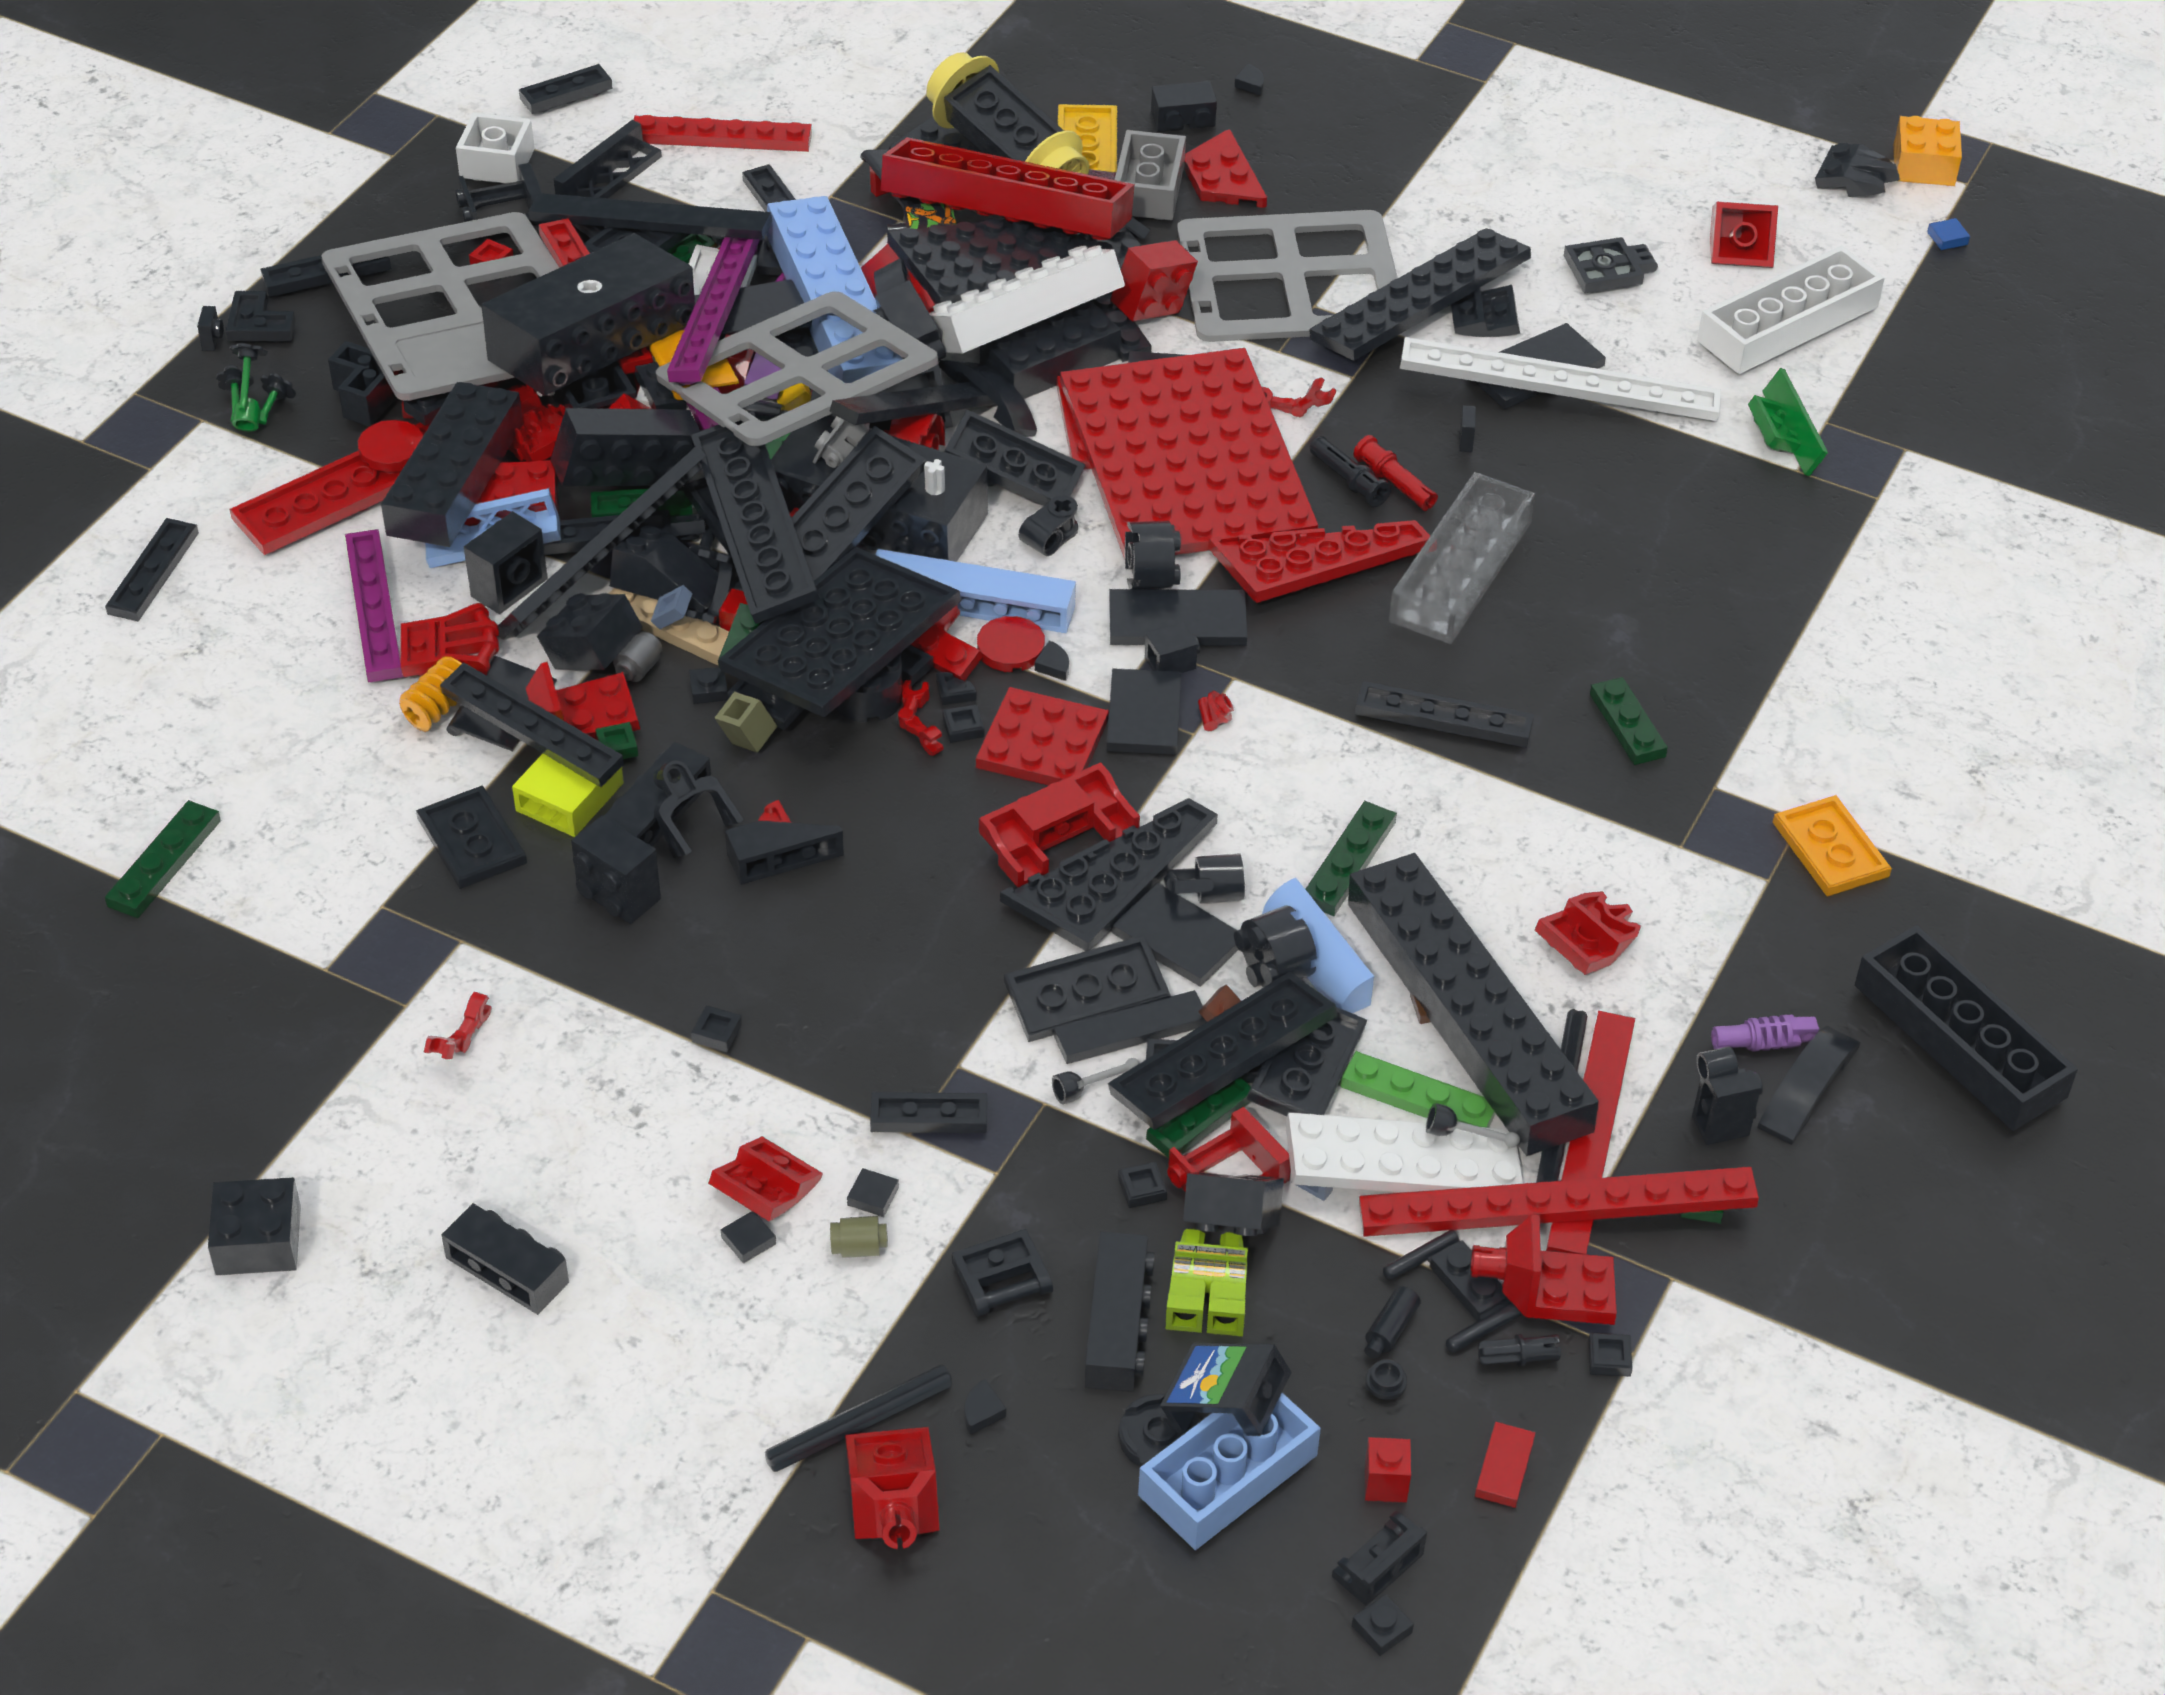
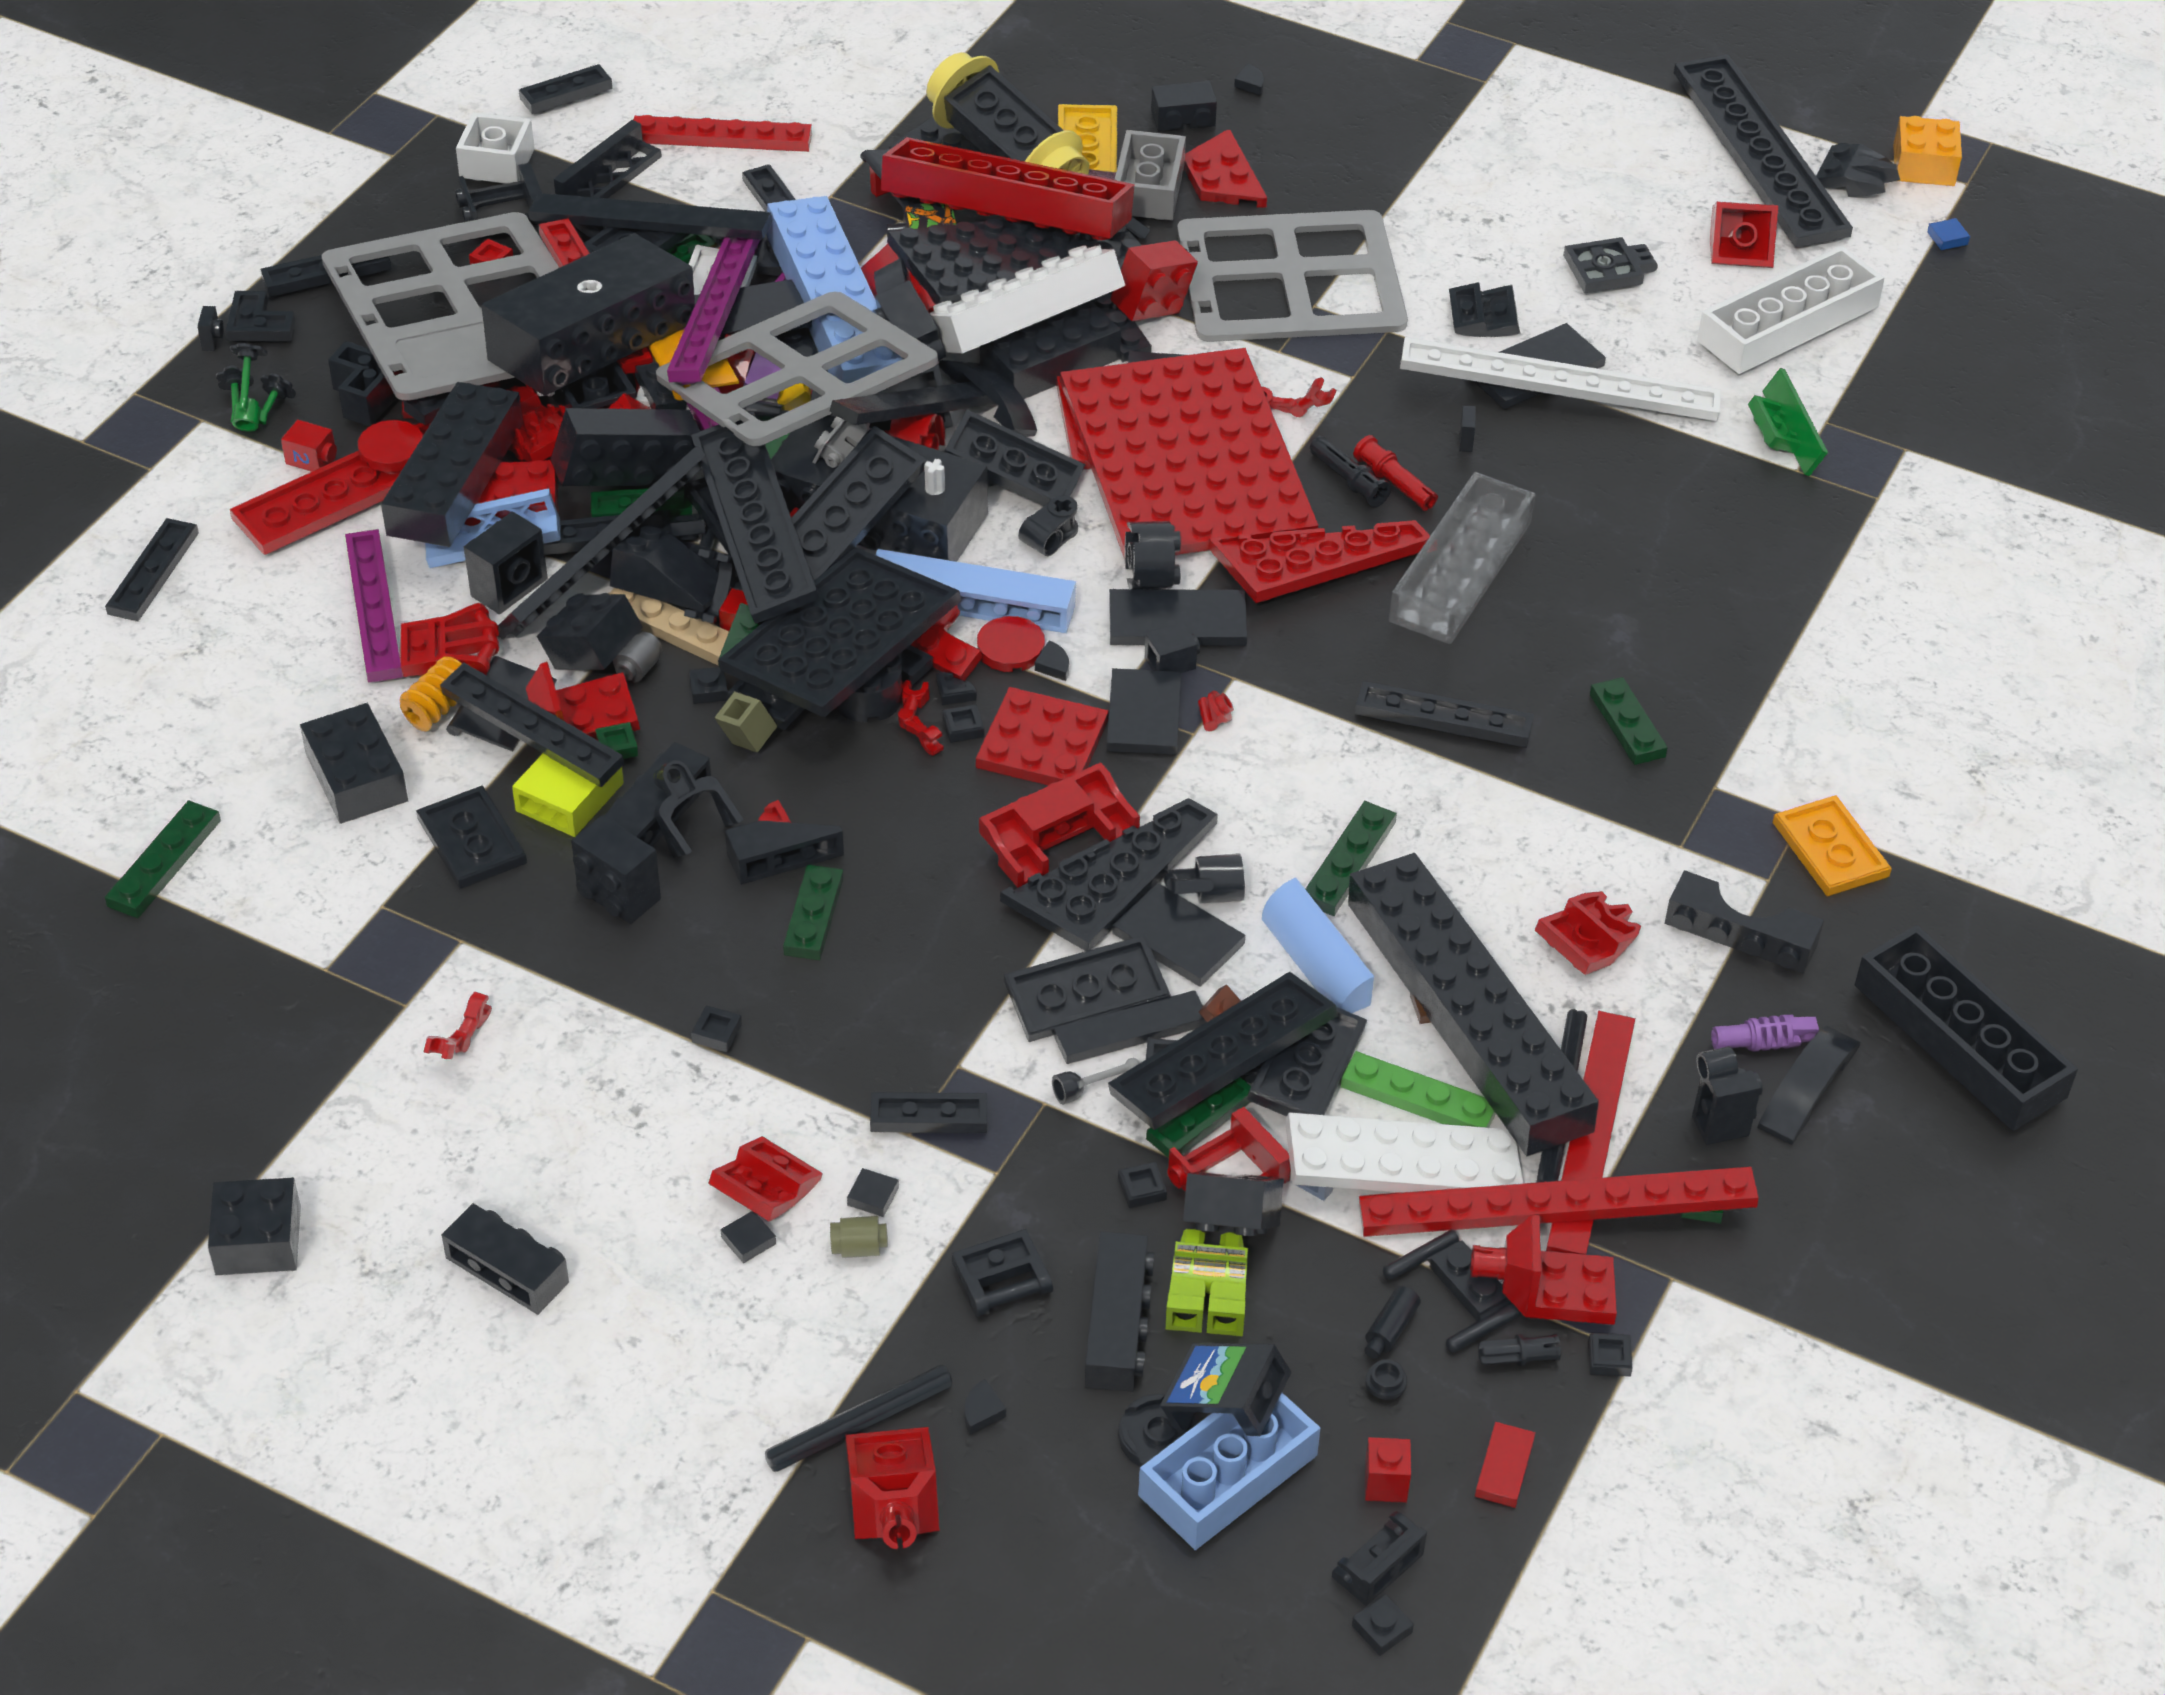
sand blue tile [651,585,692,629] -> none
black brick [1234,905,1317,987] -> none
black plate [1309,228,1531,361] -> none
hinge [1426,1103,1520,1147] -> none
none -> red brick [281,419,337,472]
none -> black brick [300,702,408,824]
none -> dark green plate [783,865,843,961]
none -> black arch [1664,870,1824,974]
none -> black plate [1674,54,1853,247]

